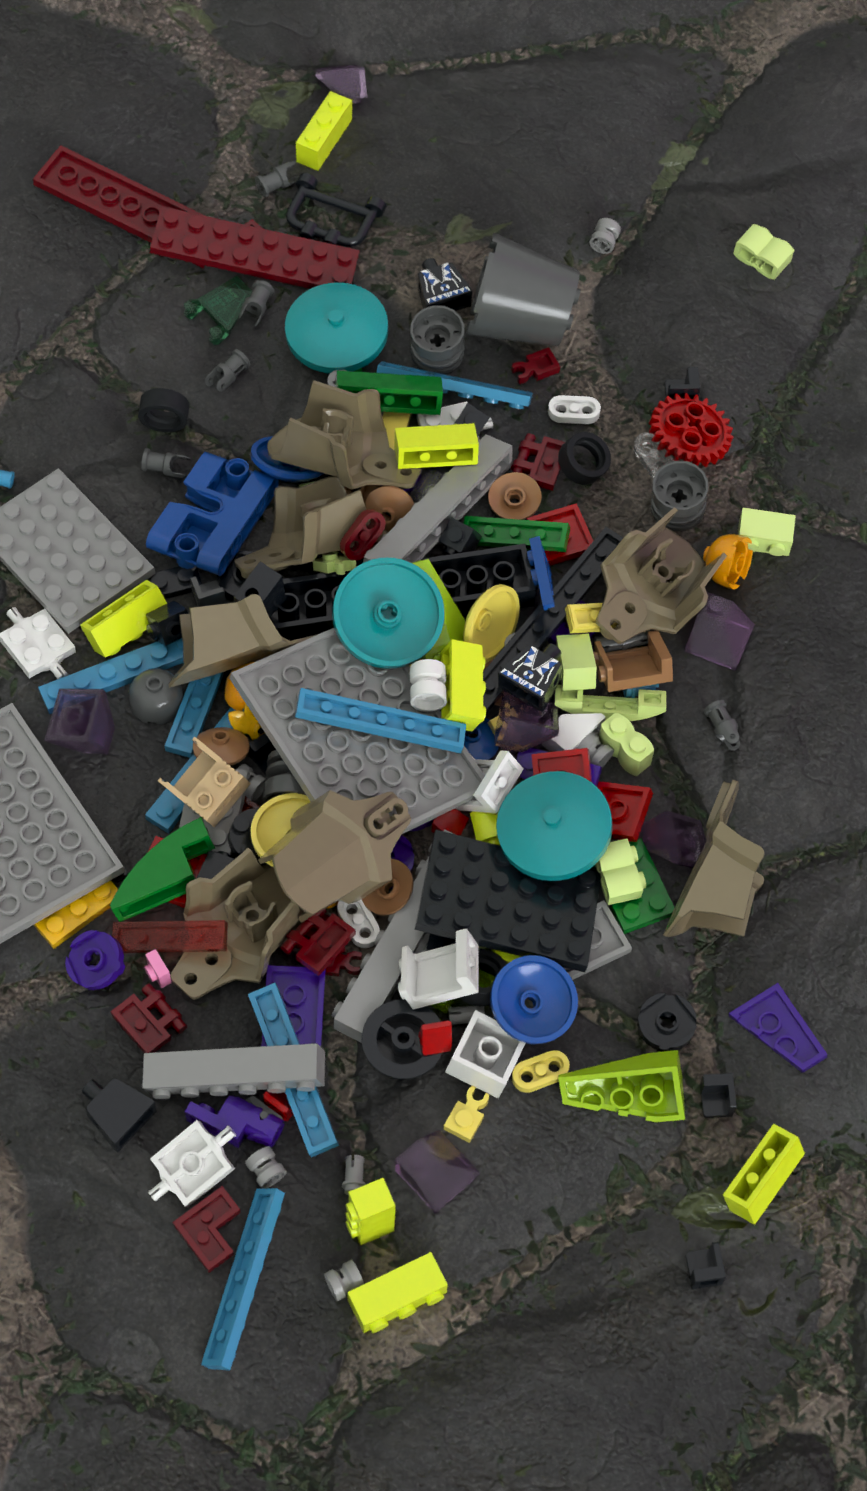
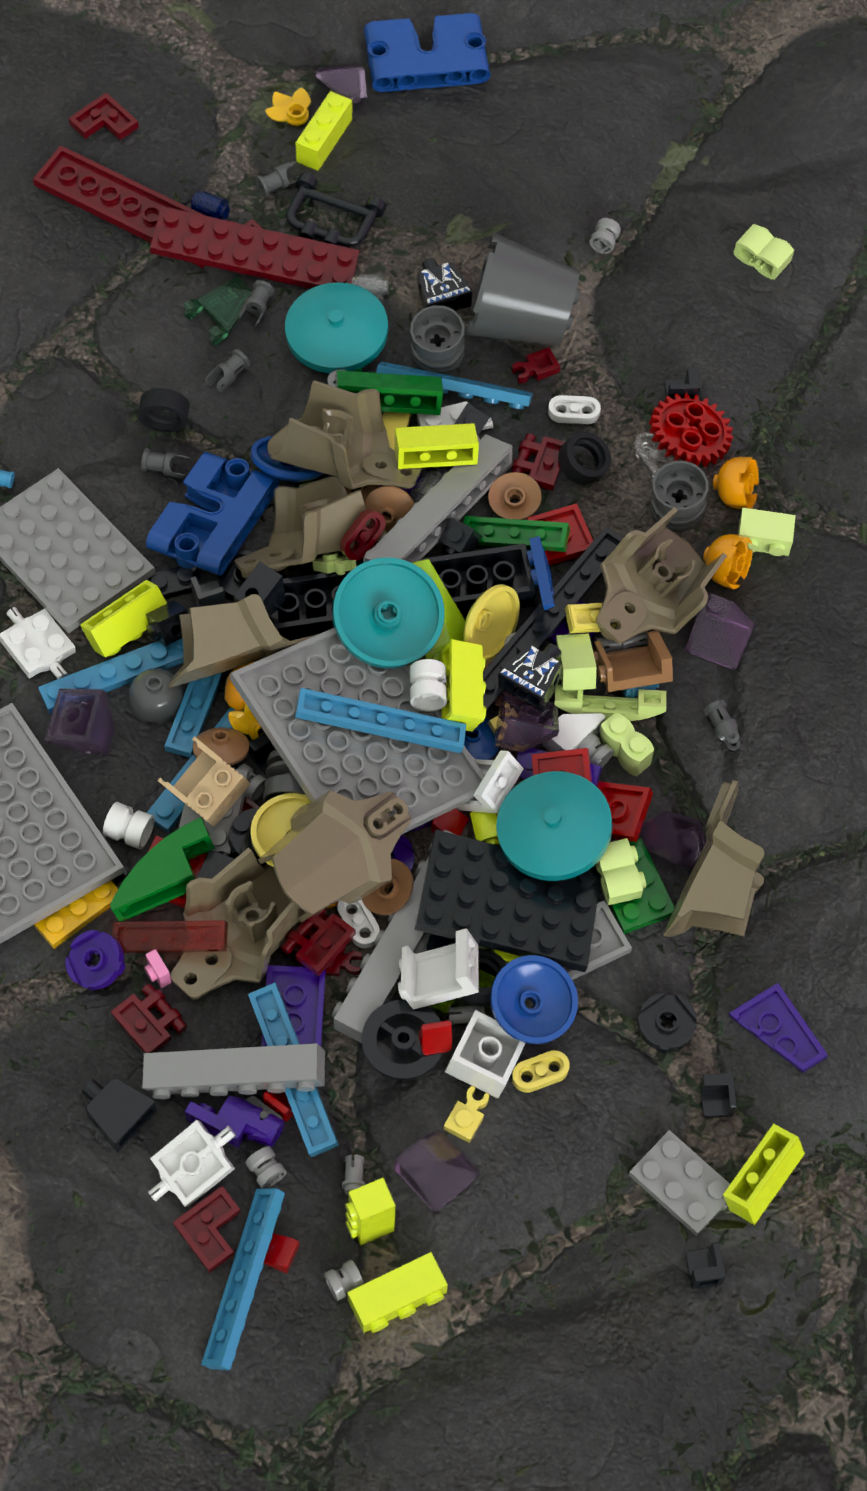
lime wedge [558,1050,685,1122] -> none
none -> dark red plate [68,93,139,140]
none -> white wheel [103,802,155,850]
none -> clear blue brick [191,191,230,220]
none -> red slope [263,1233,300,1274]
none -> yellow plate [265,88,311,126]
none -> clear brick [352,274,389,300]
none -> blue connector [364,13,490,92]
none -> light grey plate [629,1130,730,1237]
none -> light orange cylinder [713,457,759,509]

